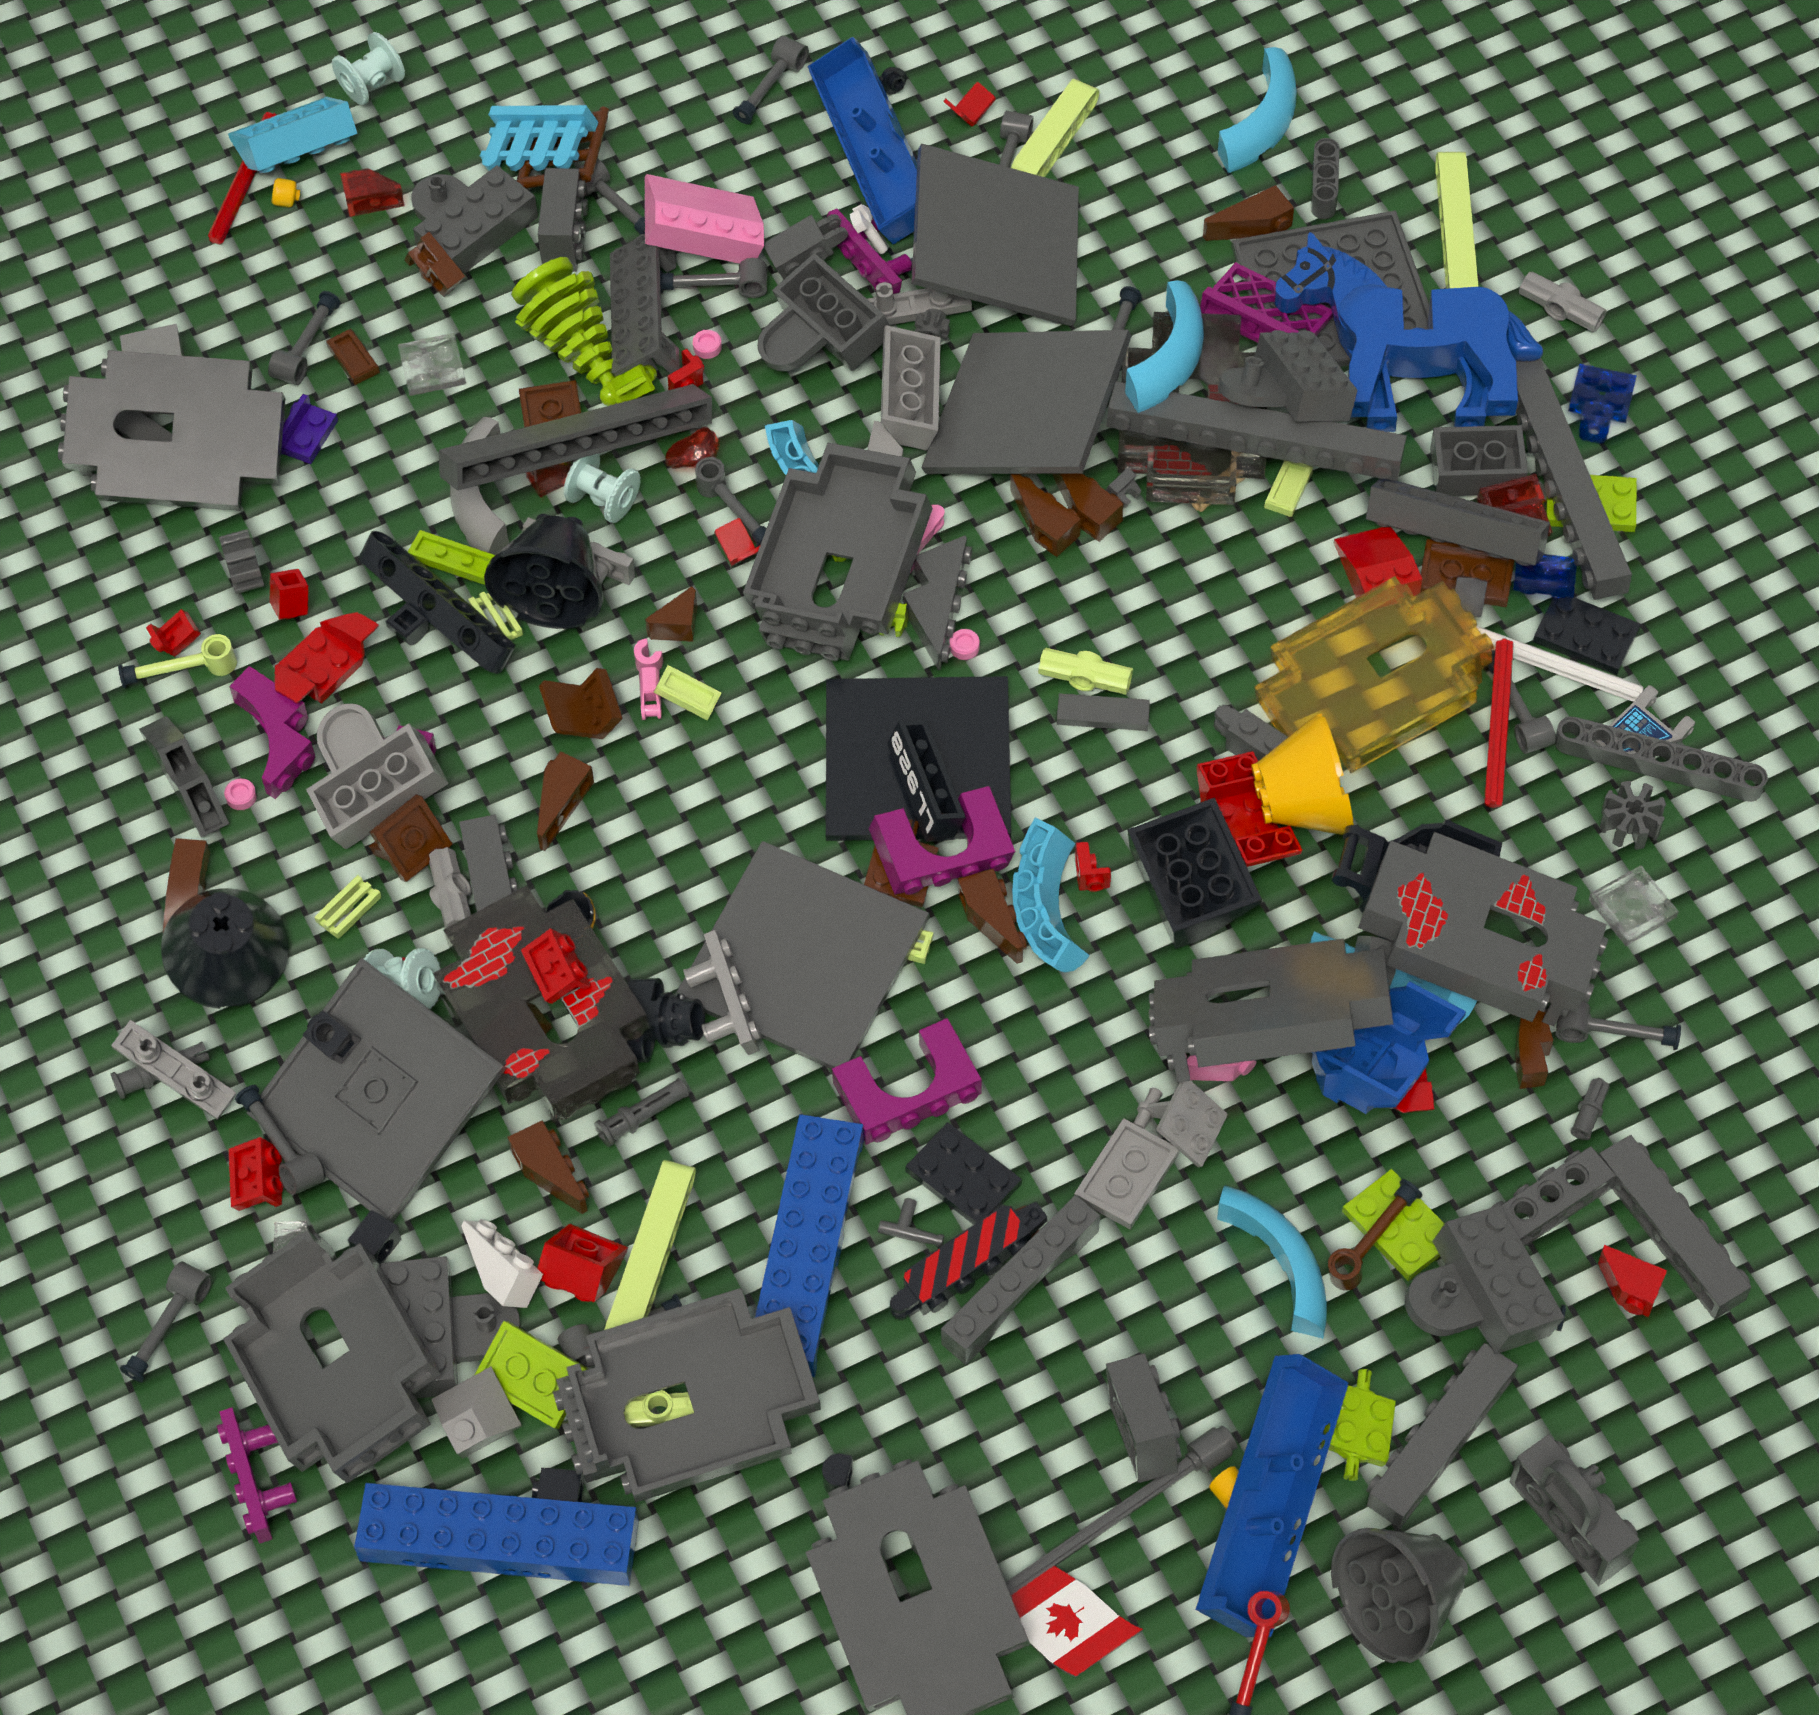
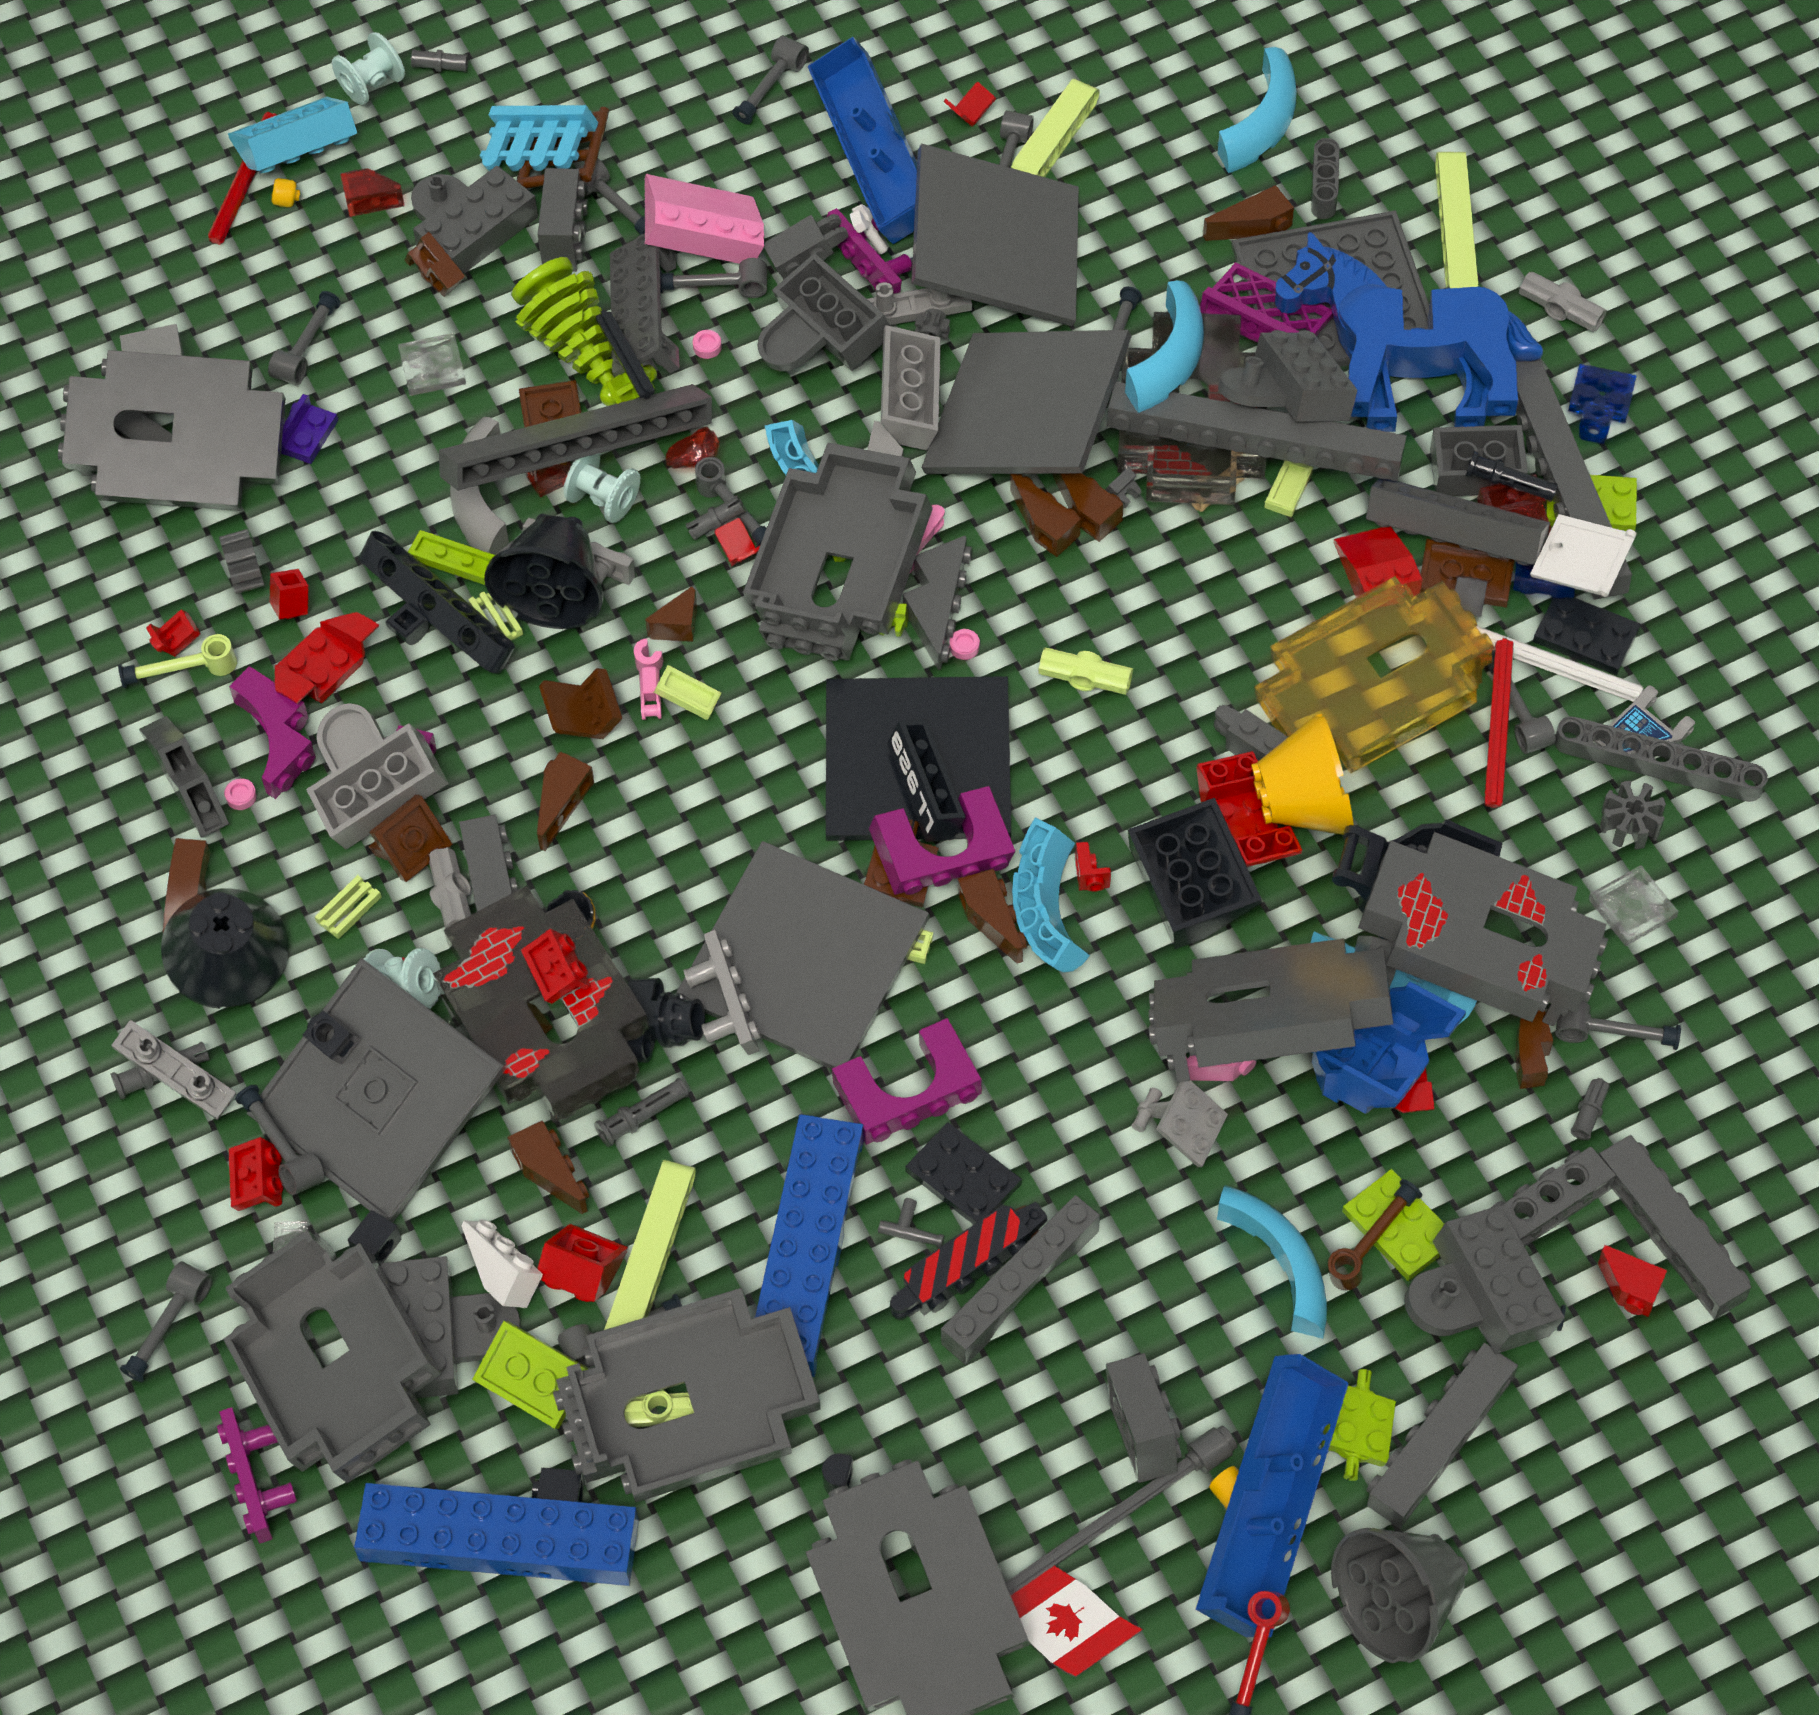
reddish brown tile [326,329,380,385] -> none
light grey slope [432,1367,522,1459] -> none
red bracket [667,348,704,390] -> none
black plate [879,67,907,94] -> none
dark grey tile [1057,693,1150,731] -> none
light grey plate [1074,1118,1180,1230] -> none
dark grey brick [1509,1434,1639,1587] -> none
none -> dark grey pin [411,49,468,72]
none -> black axle [596,310,655,399]
none -> dark grey pin [686,495,746,540]
none -> black pin [1465,451,1558,502]
none -> white container [1530,514,1637,597]

